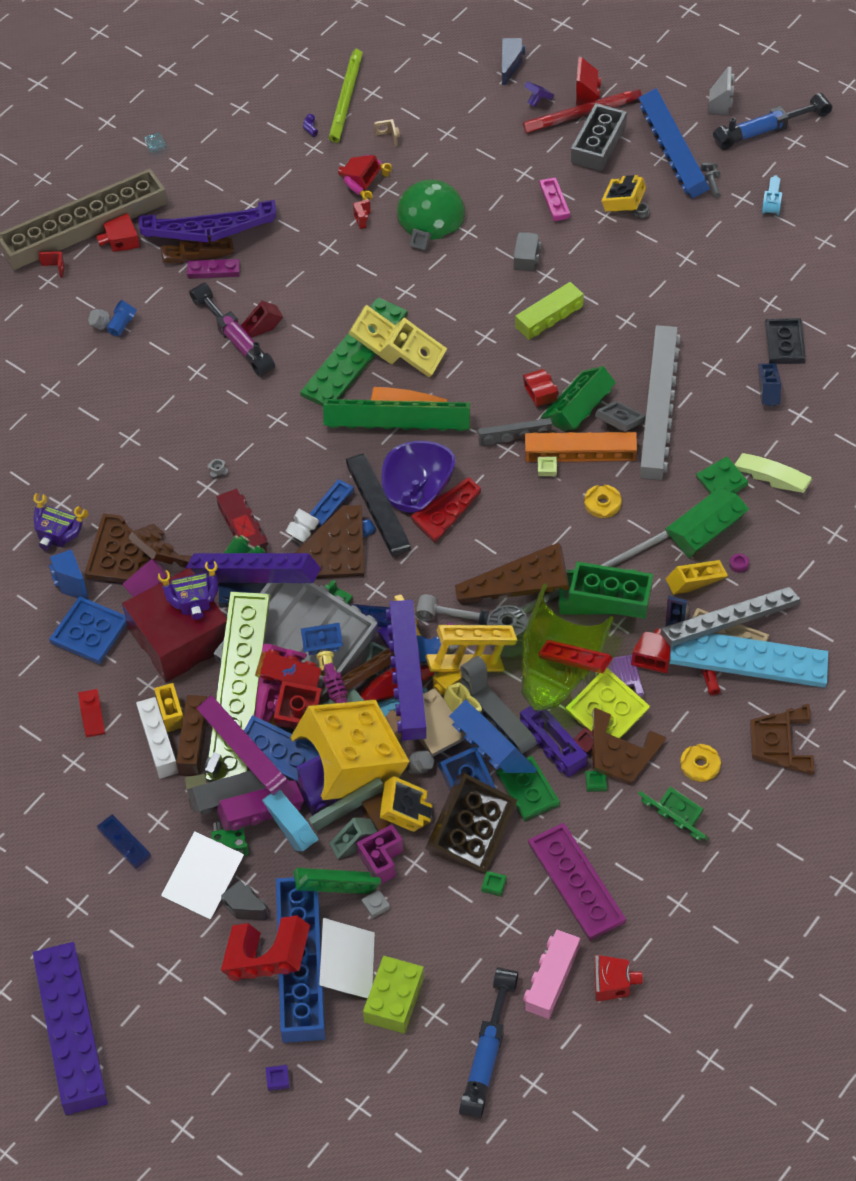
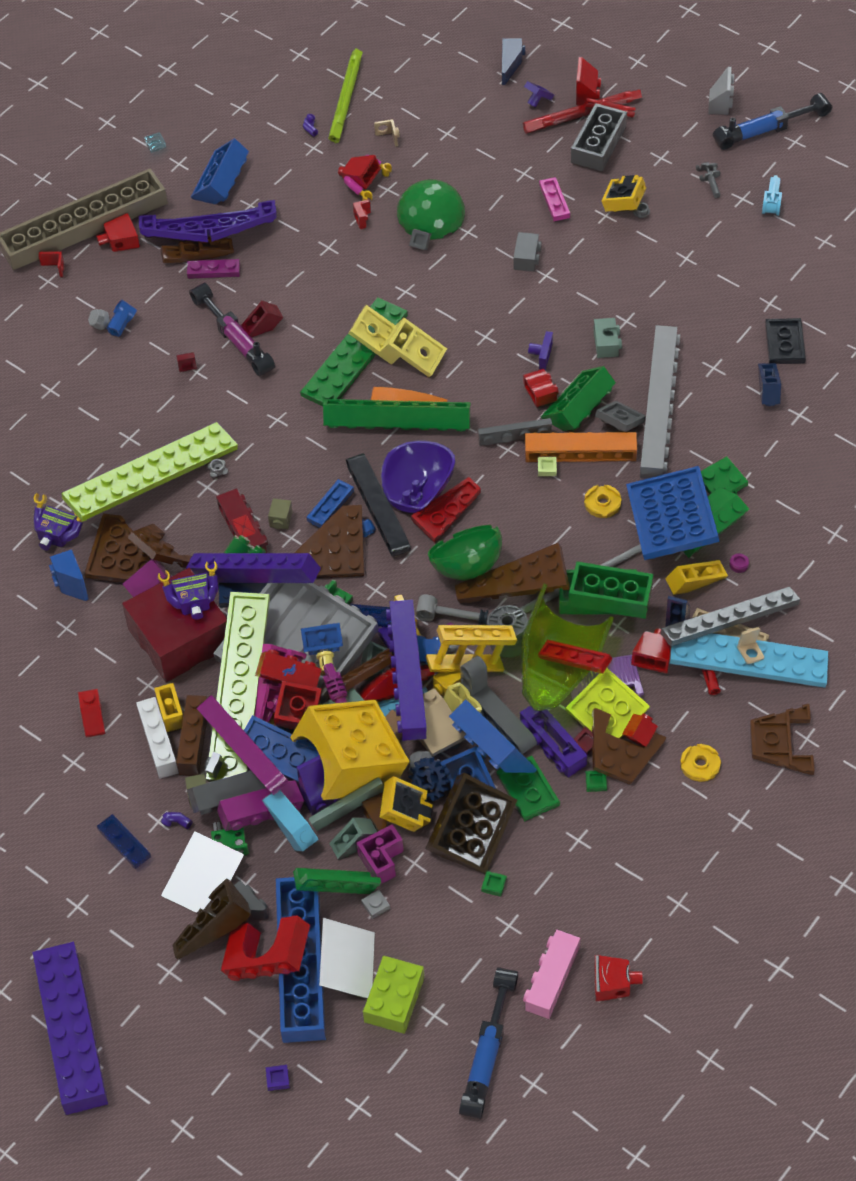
blue plate [49,596,127,664] -> none
white wheel [285,508,320,543] -> none
lime brick [515,282,584,340] -> none
magenta plate [528,823,626,941] -> none
green bracket [638,786,710,841] -> none
blue brick [639,88,710,199] -> none
yellowish green slope [735,453,812,493] -> none
none -> lime plate [62,422,238,522]
none -> dark purple arm [161,812,193,829]
none -> dark brown wedge [172,878,251,960]
none -> dark red plate [176,352,197,372]
none -> blue slope [191,138,249,204]
none -> olive brick [268,498,293,530]
none -> dark blue gear [408,757,451,801]
none -> green piece [428,525,502,580]
none -> dark purple tile [528,331,553,371]
none -> red pin [584,98,635,118]
none -> sand green brick [593,318,622,358]
none -> red brick [622,713,658,747]
none -> blue plate [626,466,720,560]
none -> tan bracket [737,627,764,664]

